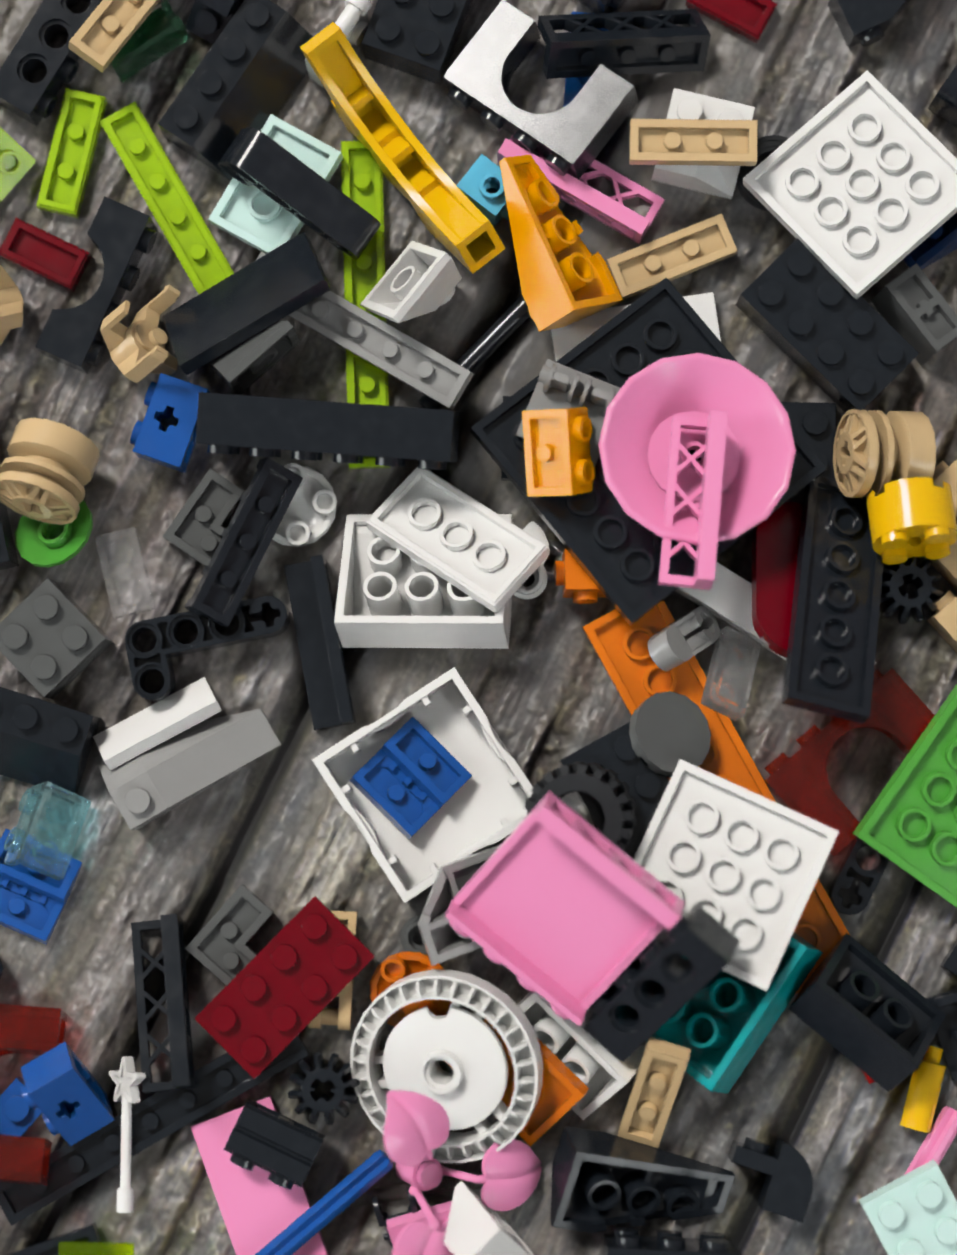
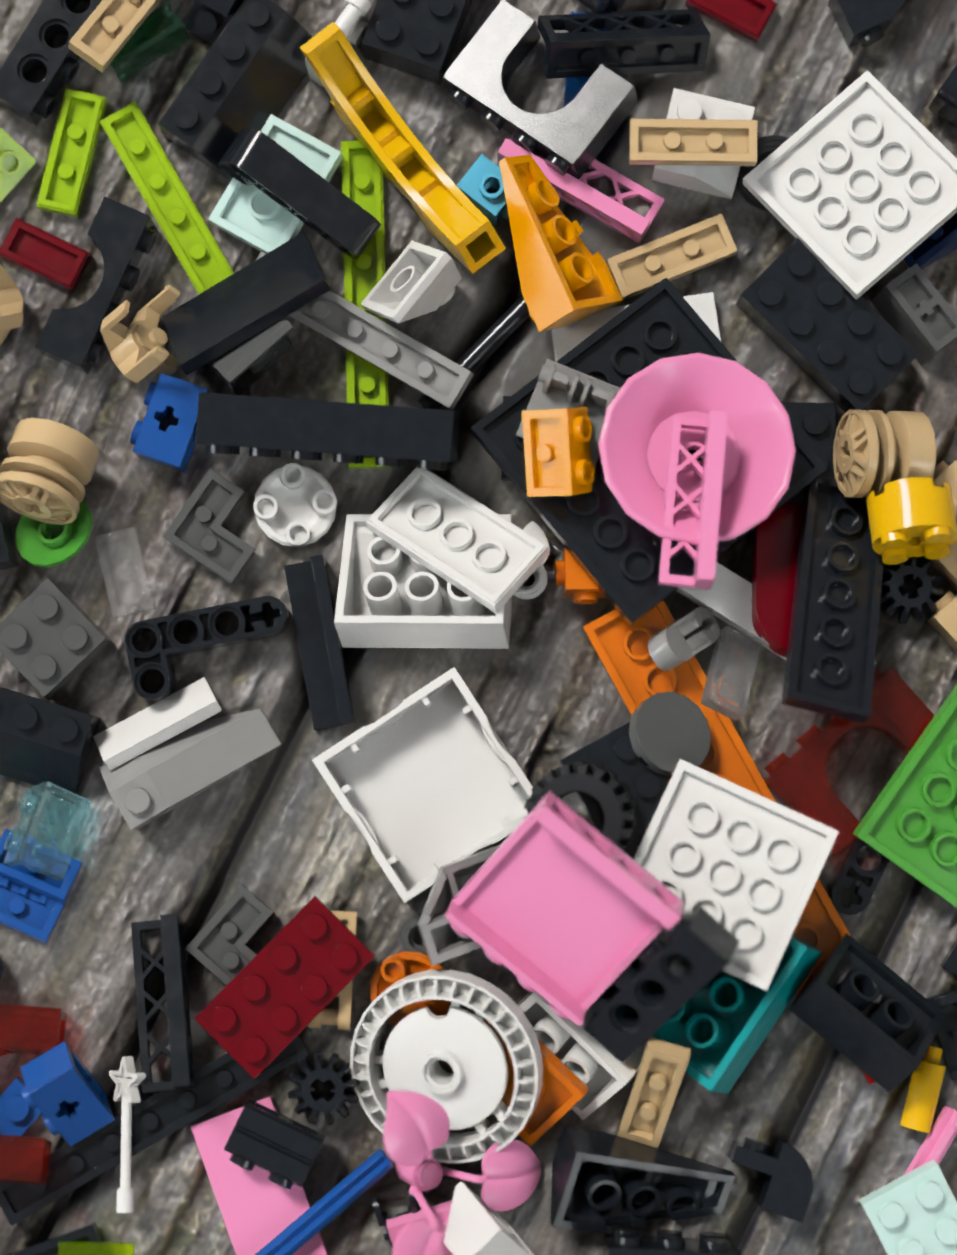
black hinge [185,457,303,627] -> none
blue slope [350,717,472,839] -> none

